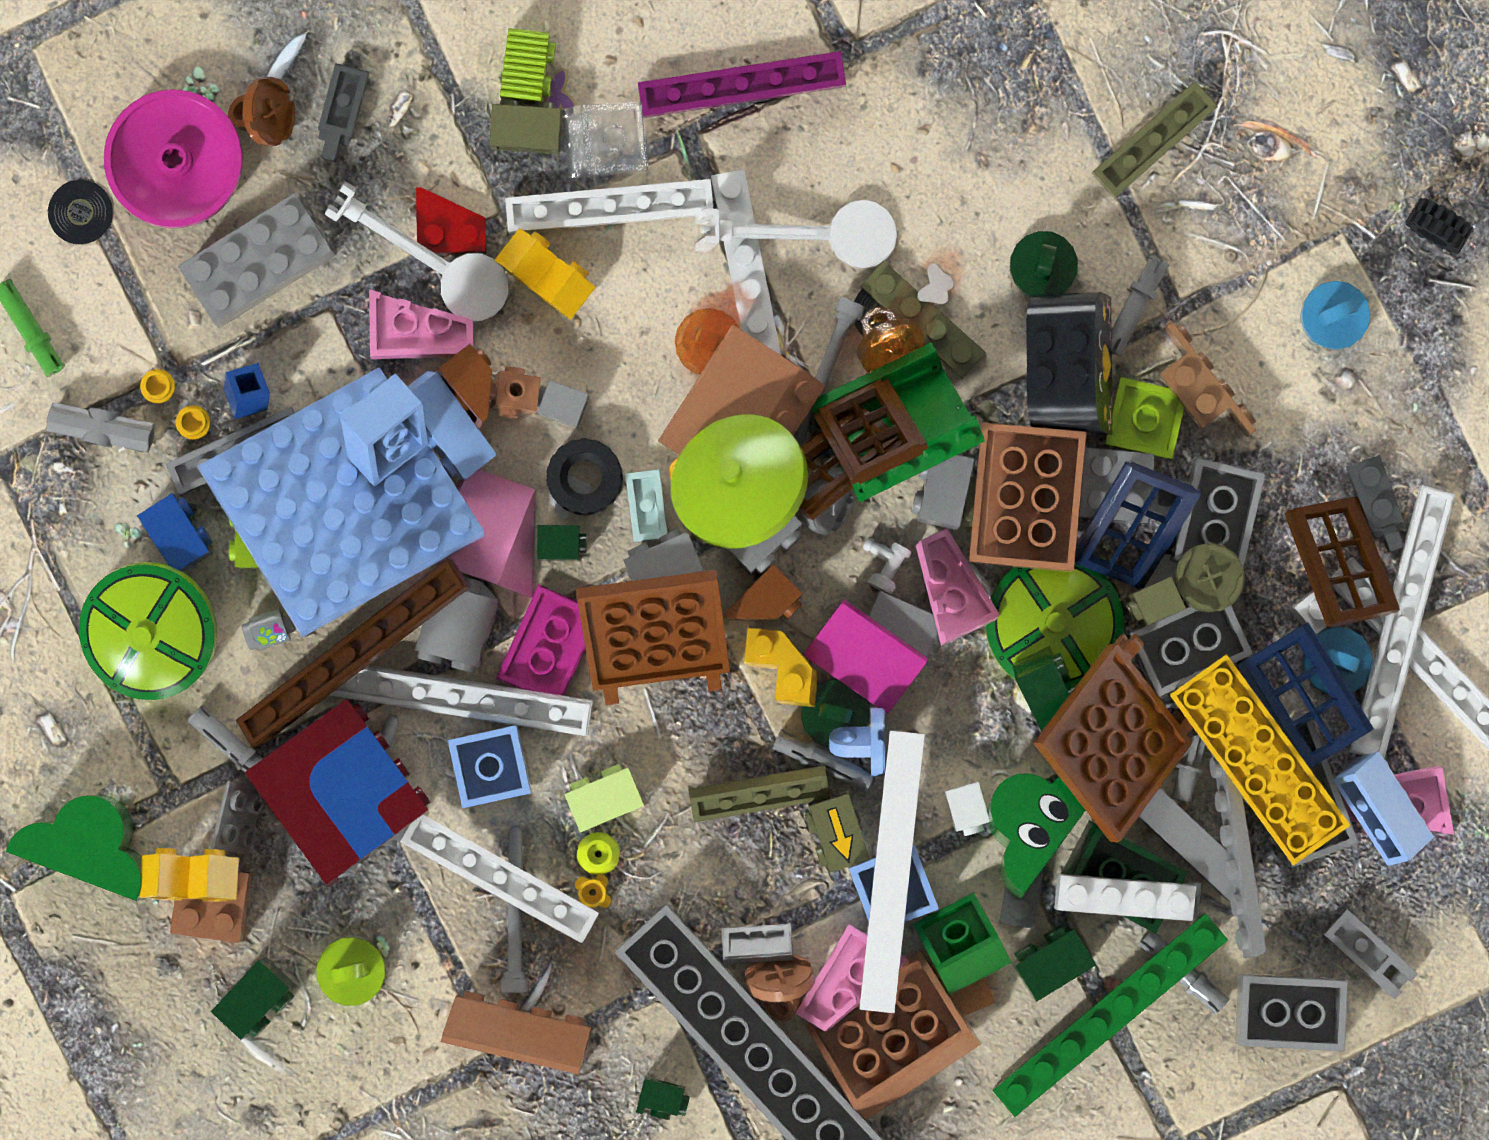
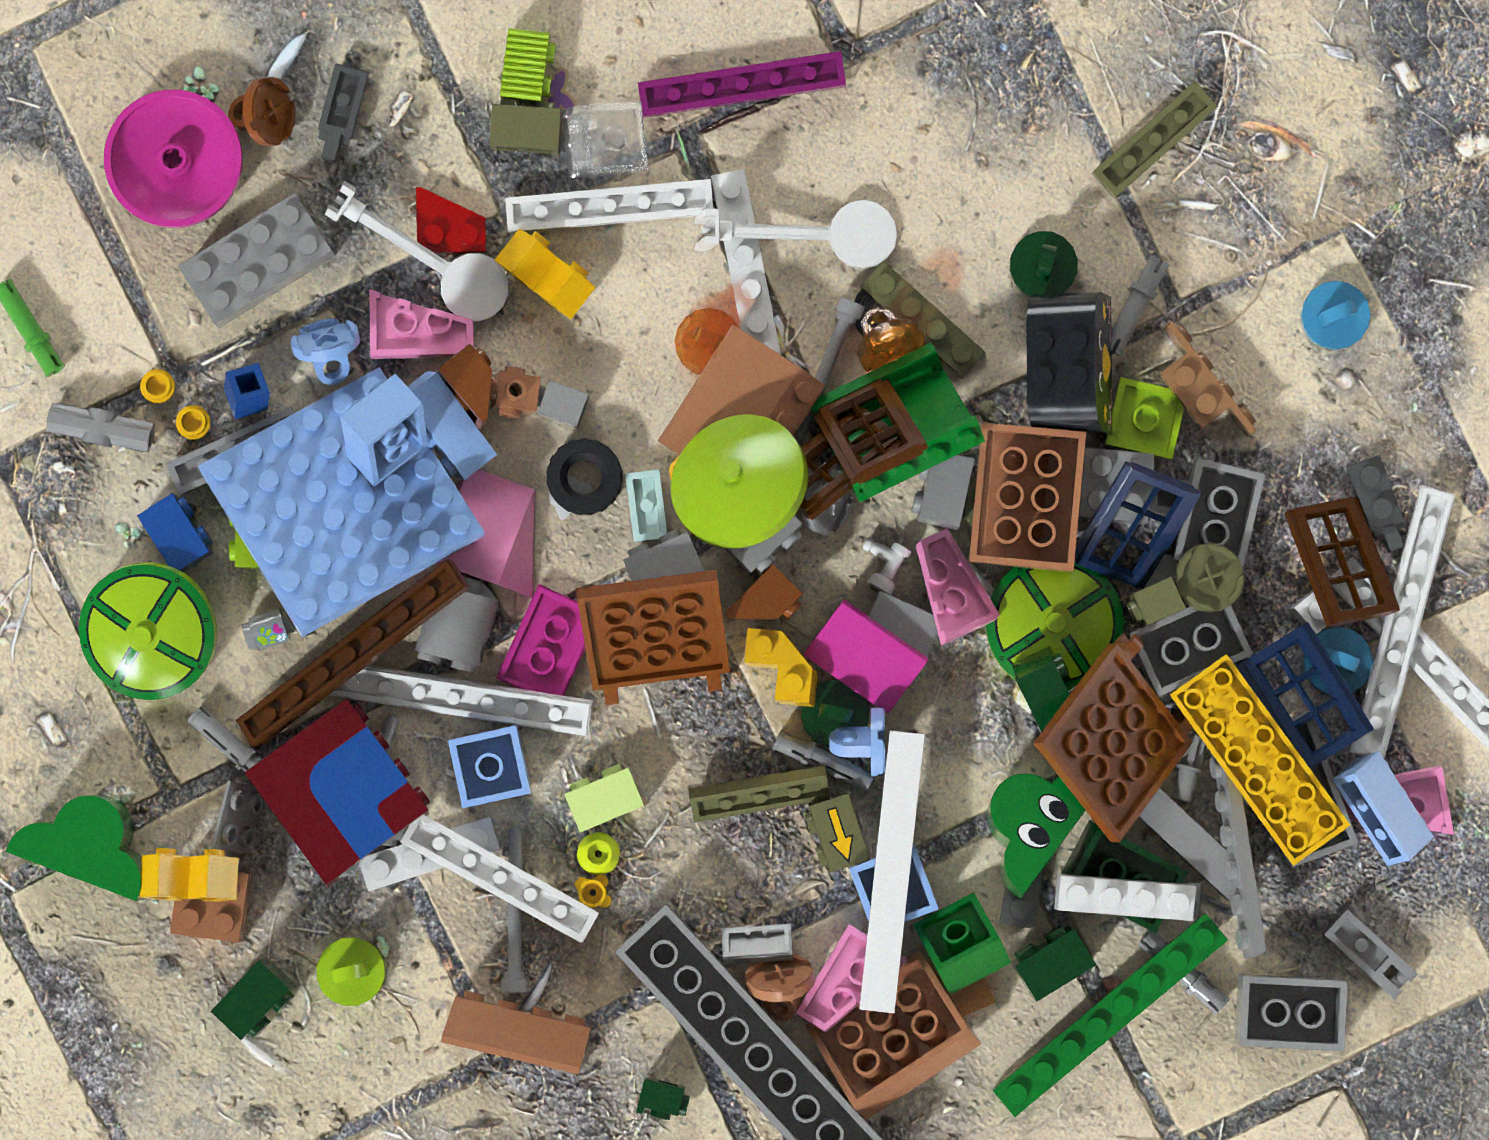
black sticker [48,180,113,244] -> none
dark green brick [537,525,587,562] -> none
white sticker [917,263,954,304] -> none
white brick [944,782,989,836] -> none
black tyre [1405,198,1473,254] -> none
none -> light blue tile [291,318,360,385]
none -> white plate [359,816,501,892]

